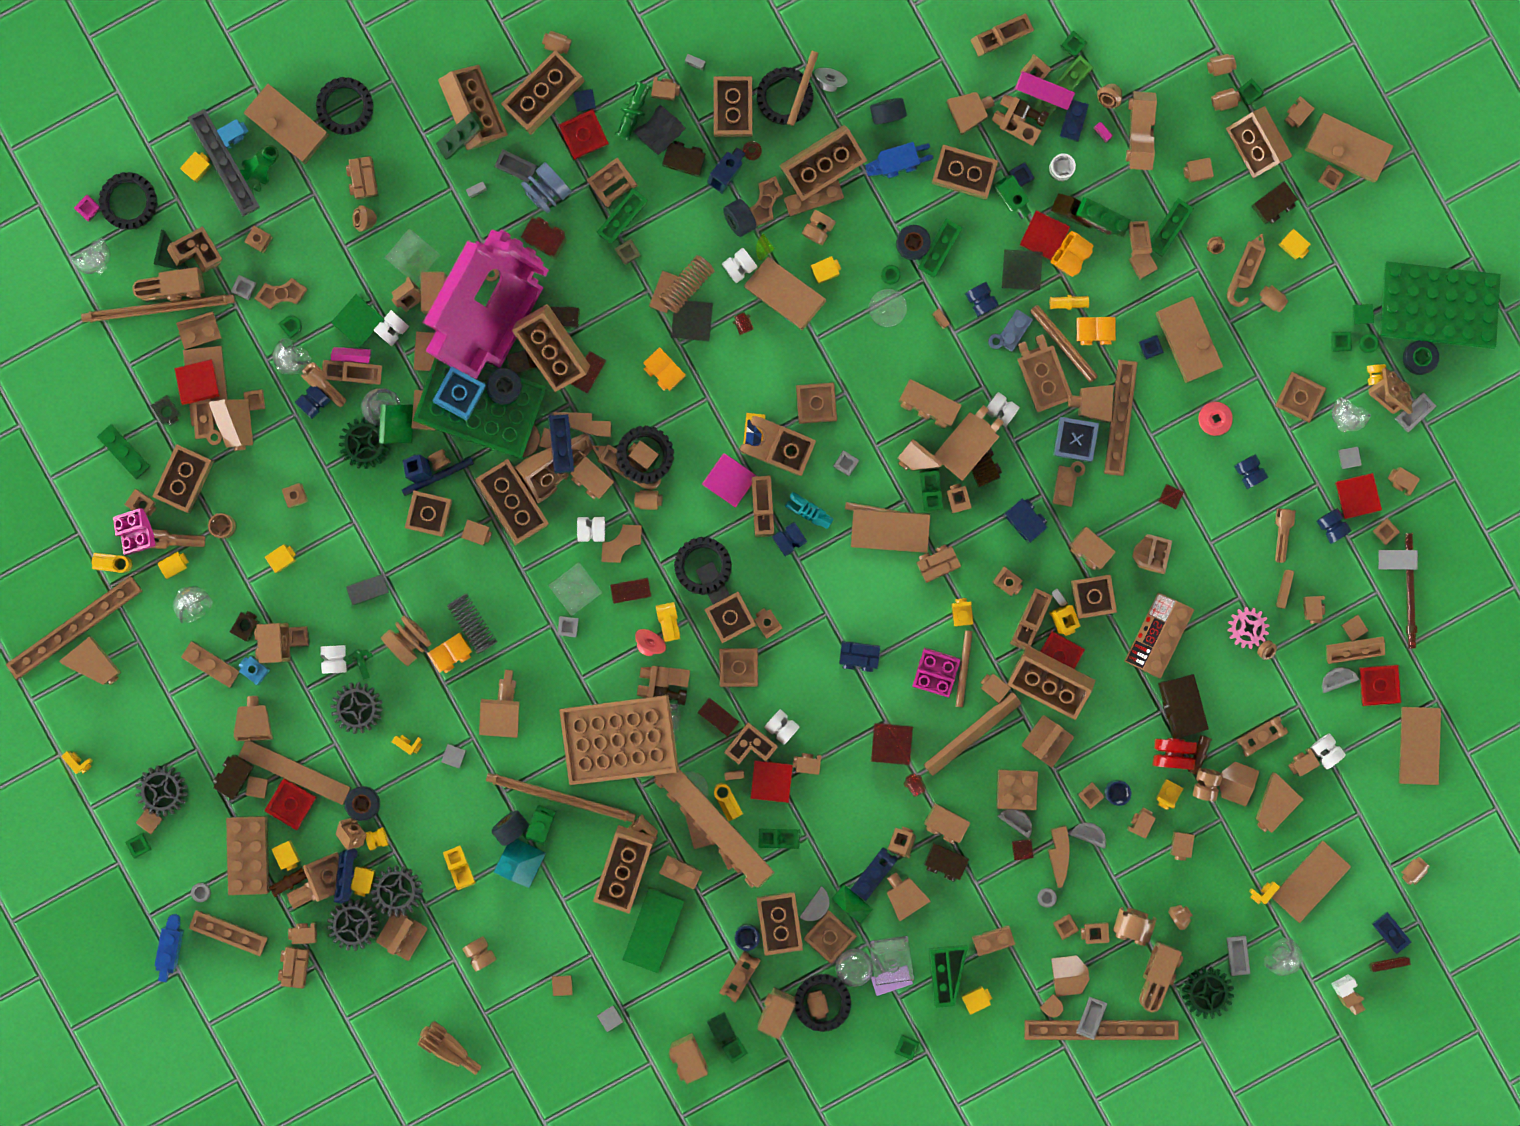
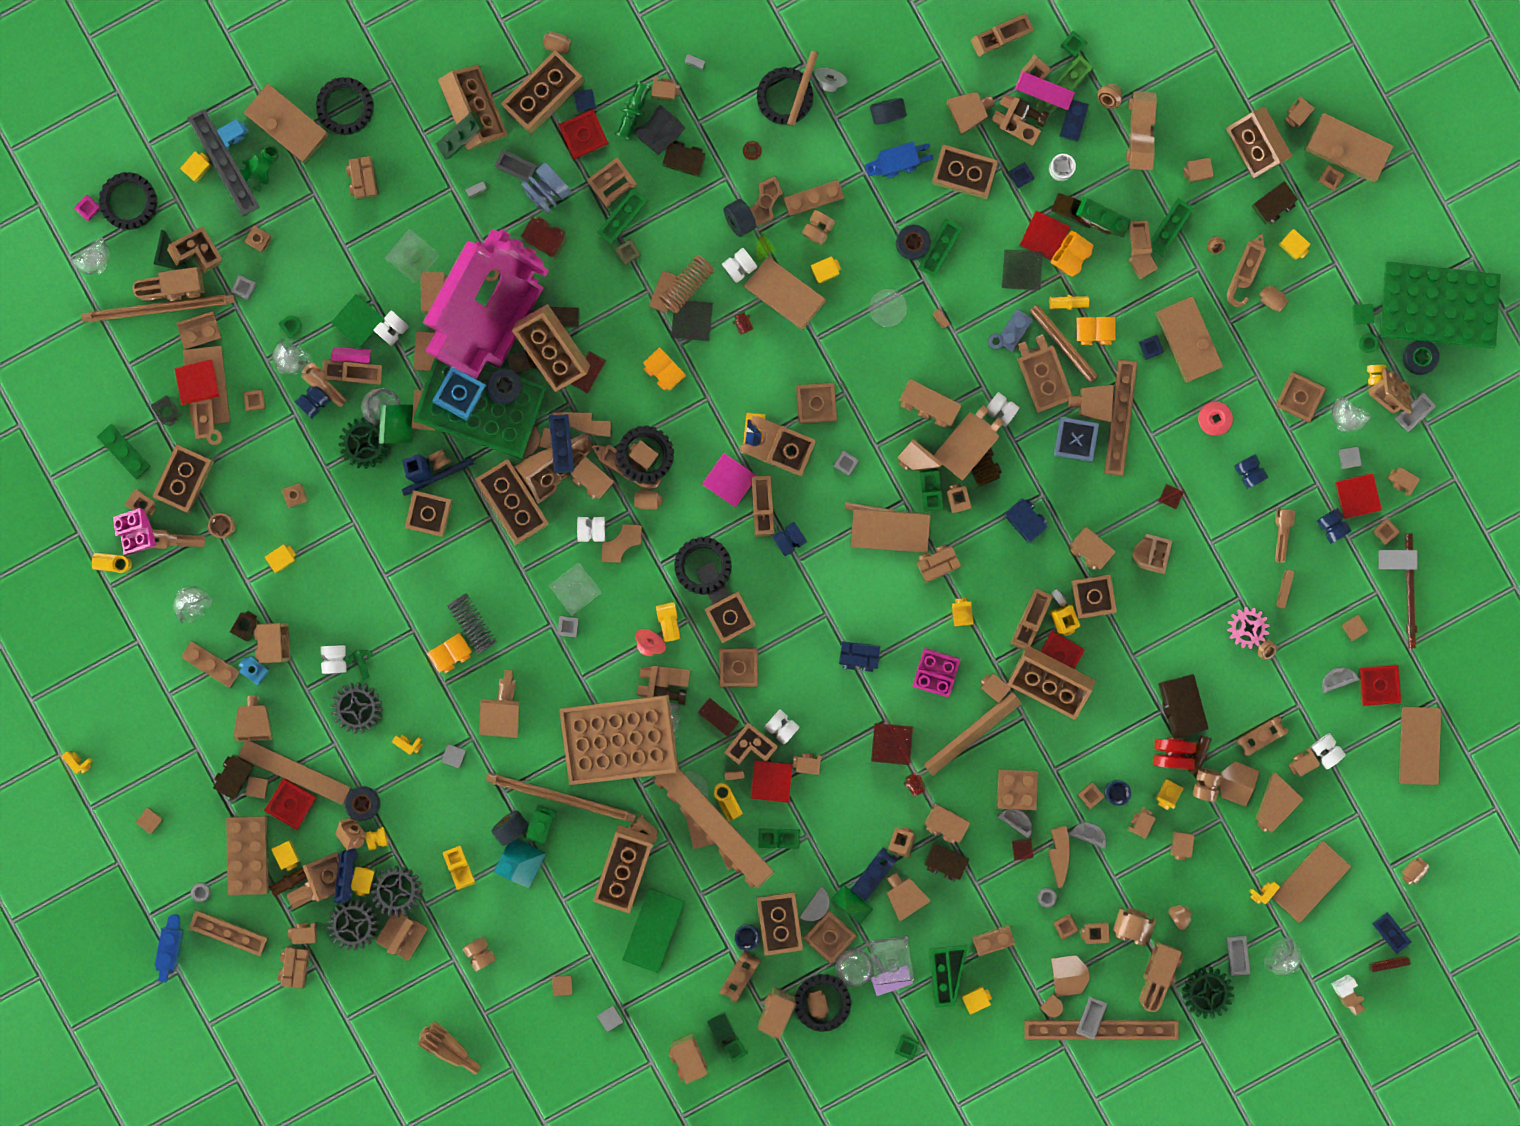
medium nougat tile [5,576,142,680] -> none
medium nougat slope [60,637,121,685] -> none
green tile [125,833,152,859] -> none
dark grey gear [136,765,188,817] -> none
yellow brick [158,552,189,579] -> none
medium nougat slope [209,399,253,451] -> none
medium nougat tile [254,278,308,310] -> none
medium nougat tile [288,626,309,647] -> none
dark grey tile [346,574,389,605] -> none
medium nougat cone [353,205,377,232] -> none
medium nougat wheel [380,615,432,666] -> none
medium nougat brick [391,277,421,312] -> none
medium nougat brick [461,520,492,546] -> none
clear red tile [610,578,651,604] -> none
medium nougat brick [659,855,702,889] -> none
dark blue torso [707,148,745,194] -> none
medium nougat brick [714,76,752,137] -> none
medium nougat brick [754,608,782,639] -> none
medium nougat slope [779,125,867,201] -> none
teal hinge [785,492,833,529] -> none
green tile [881,265,900,285] -> none
medium nougat bar [956,630,973,707] -> none
dark blue wheel [965,282,999,317] -> none
medium nougat brick [992,567,1023,596] -> none
green torso [993,175,1031,219] -> none
medium nougat bracket [1022,715,1074,767] -> none
medium nougat hinge [1052,461,1085,507] -> none
dark pink tile [1093,122,1112,143] -> none
medium nougat slope [1124,593,1195,679] -> none
medium nougat brick [1207,54,1236,77] -> none
medium nougat brick [1211,88,1241,111] -> none
green tile [1238,78,1264,106] -> none
medium nougat brick [1303,596,1325,624] -> none
medium nougat plate [1326,636,1385,664] -> none
green tile [1331,331,1352,352] -> none

